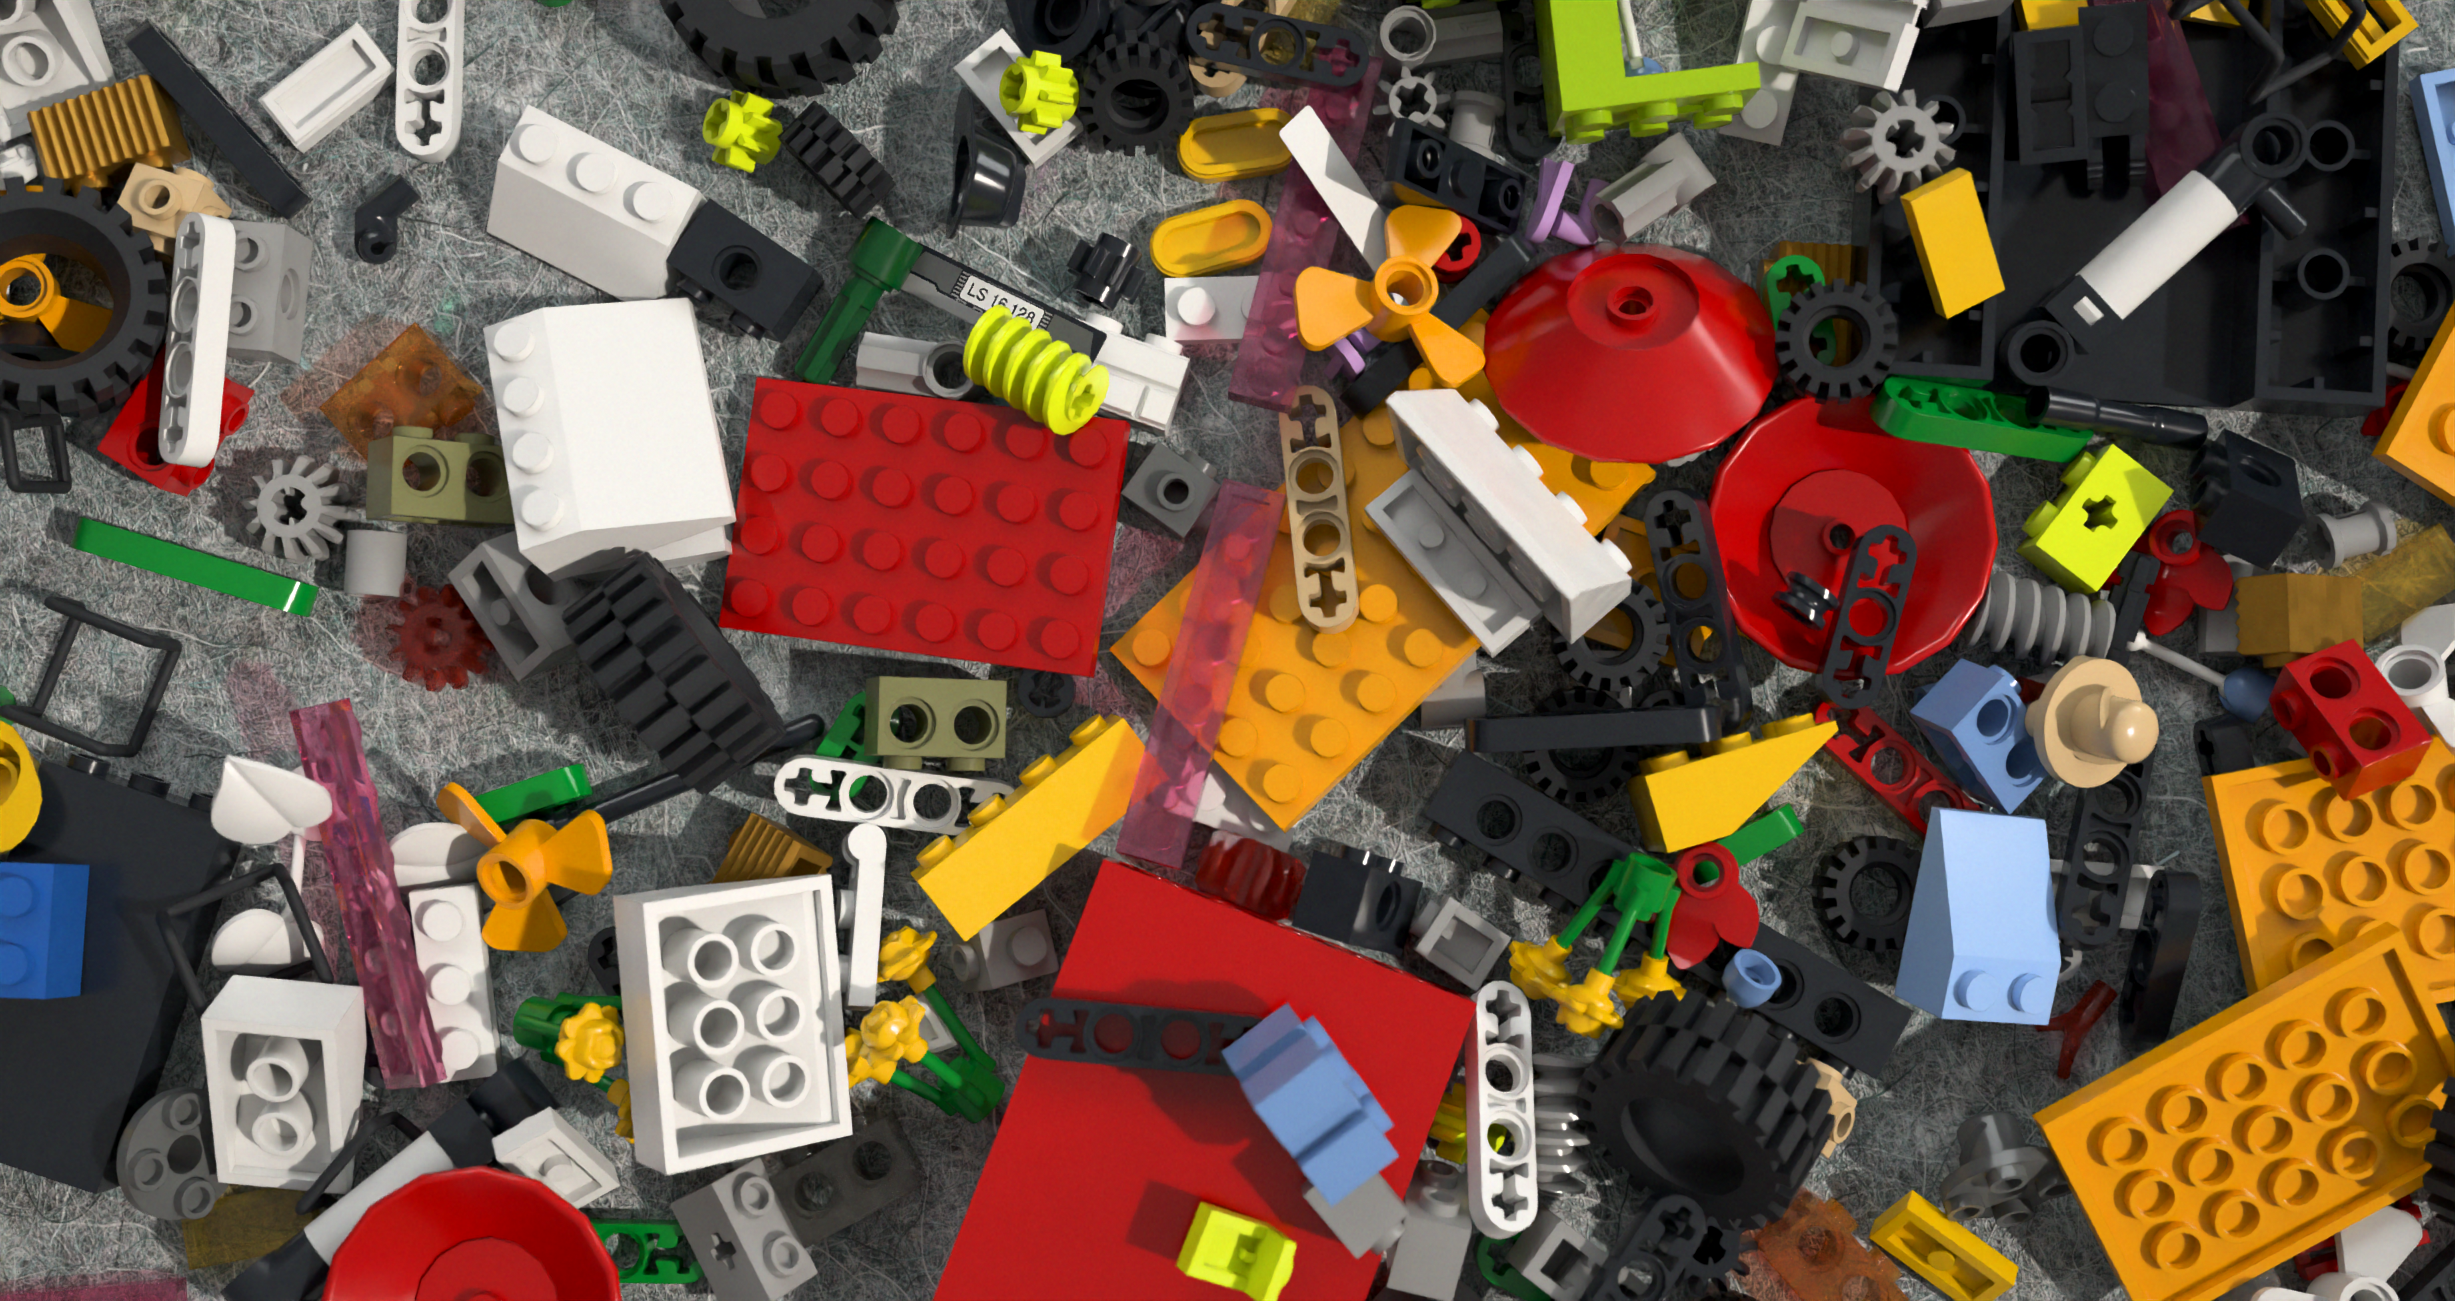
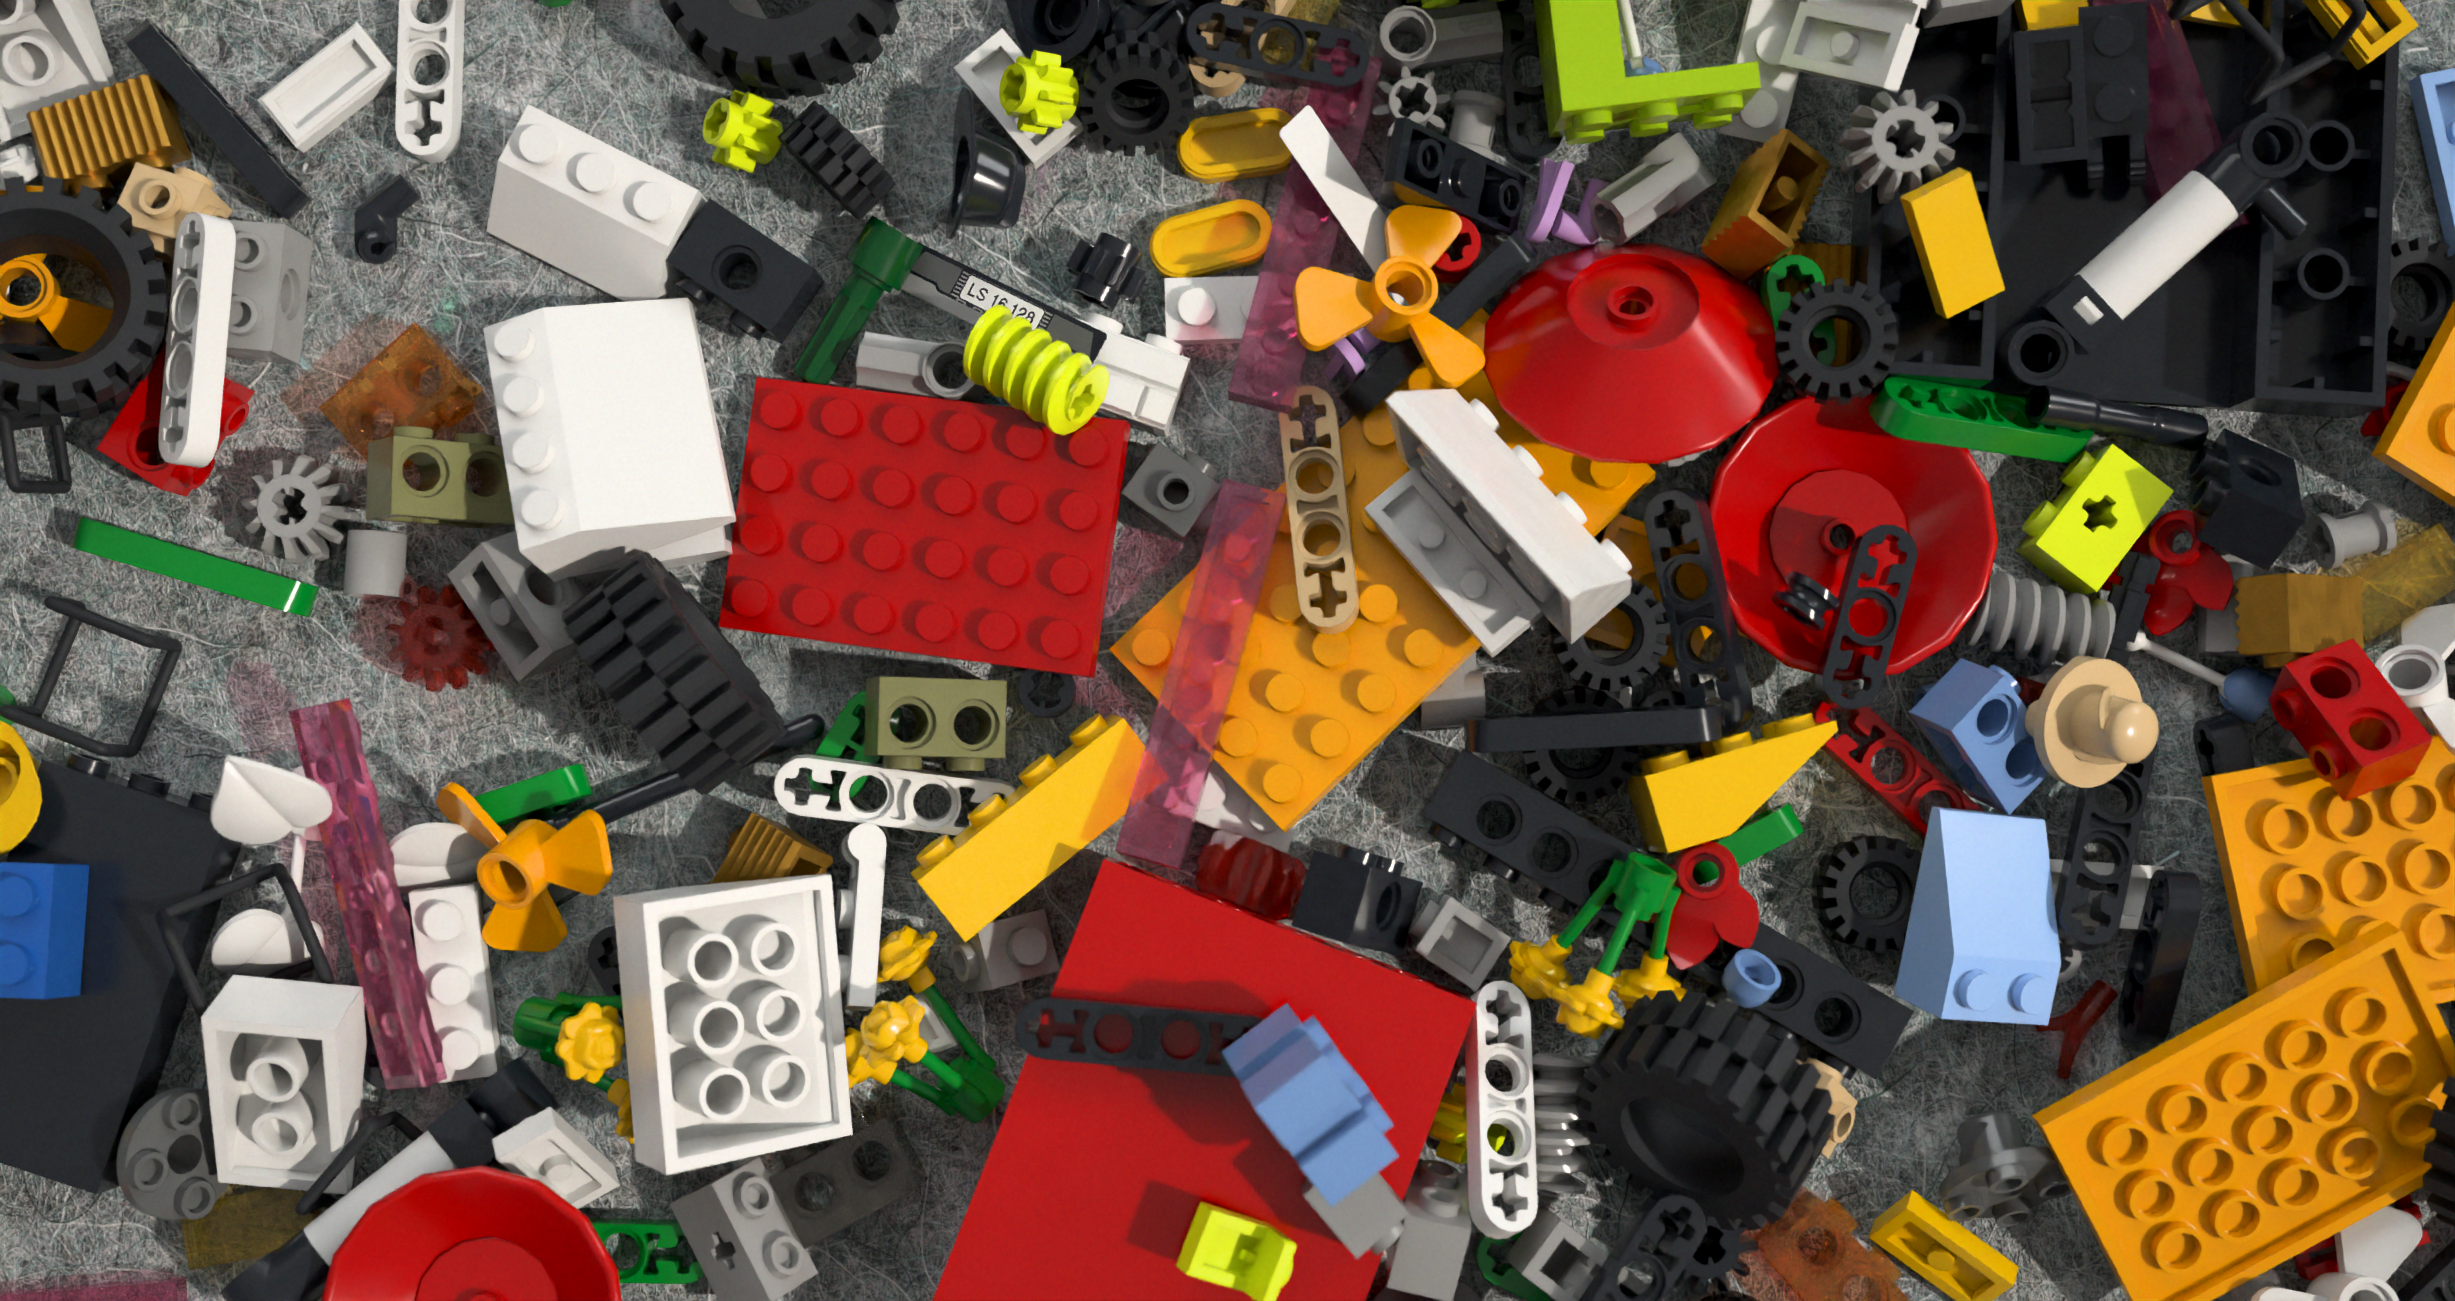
none -> pearl gold brick [1701,129,1831,282]

